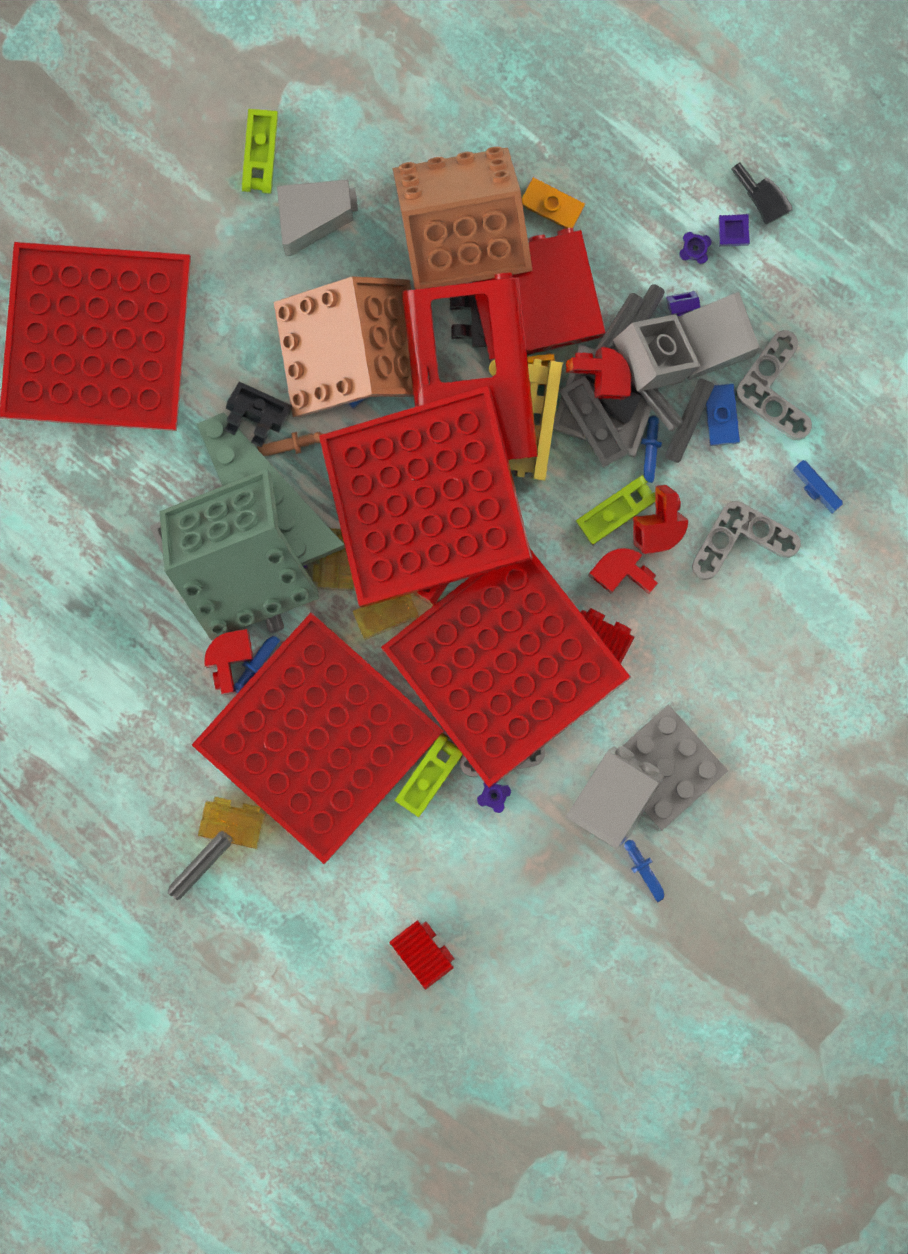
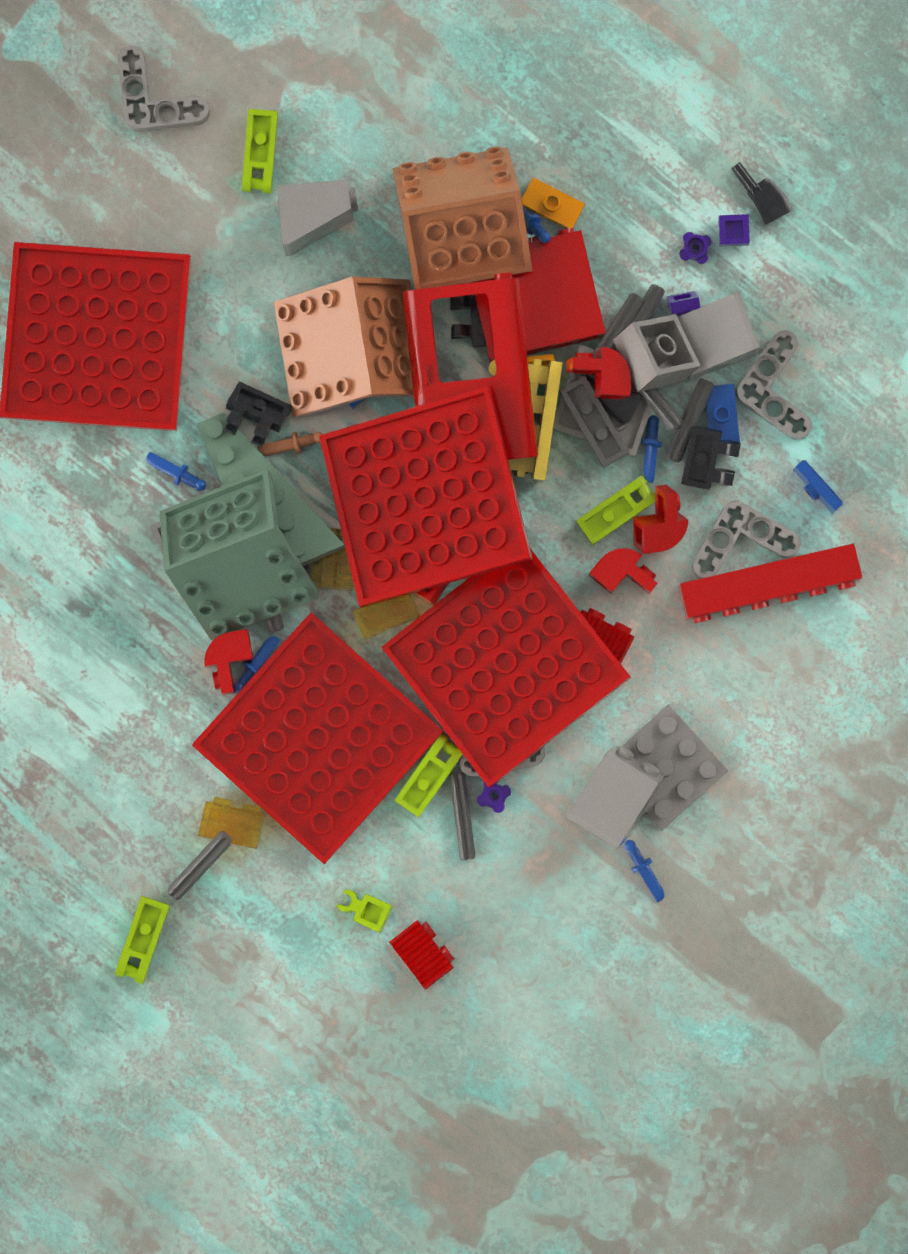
none -> lime plate [115,896,170,985]
none -> light grey beam [118,45,210,132]
none -> blue piece [146,452,206,491]
none -> lime plate [336,889,394,934]
none -> dark grey axle [449,772,476,861]
none -> blue piece [523,207,551,244]
none -> red brick [678,543,862,624]
none -> black plate [681,425,741,490]

